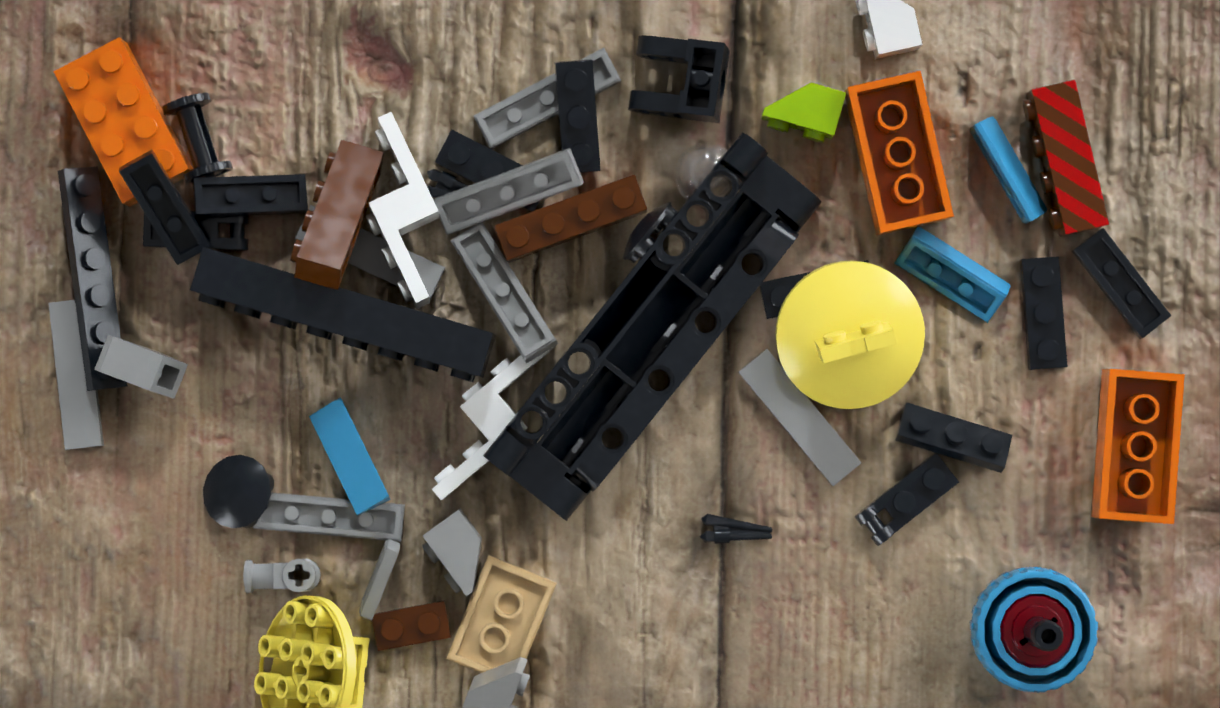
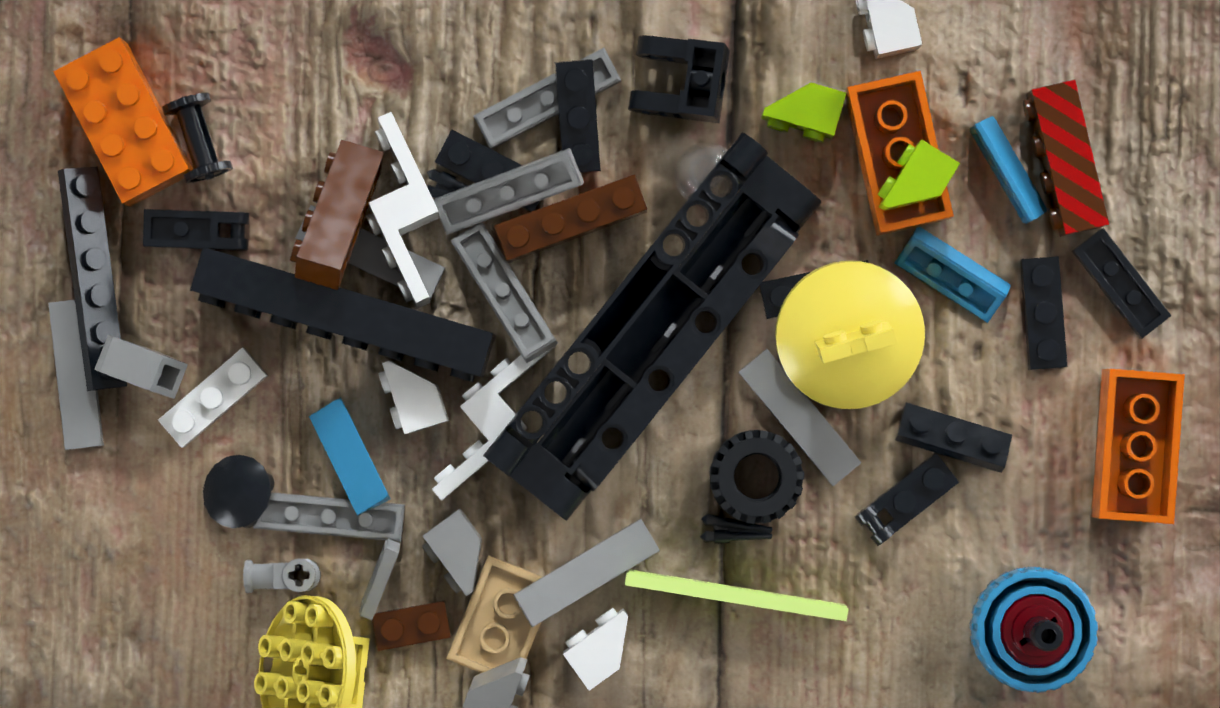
black plate [119,150,210,265] -> none
black plate [192,174,308,218] -> none
black dish [623,202,678,263] -> none
none -> white plate [158,347,268,448]
none -> white slope [378,361,449,434]
none -> light grey tile [513,519,660,627]
none -> white slope [563,608,628,691]
none -> yellowish green tile [624,569,849,621]
none -> black tyre [709,430,804,524]
none -> lime slope [878,139,960,211]

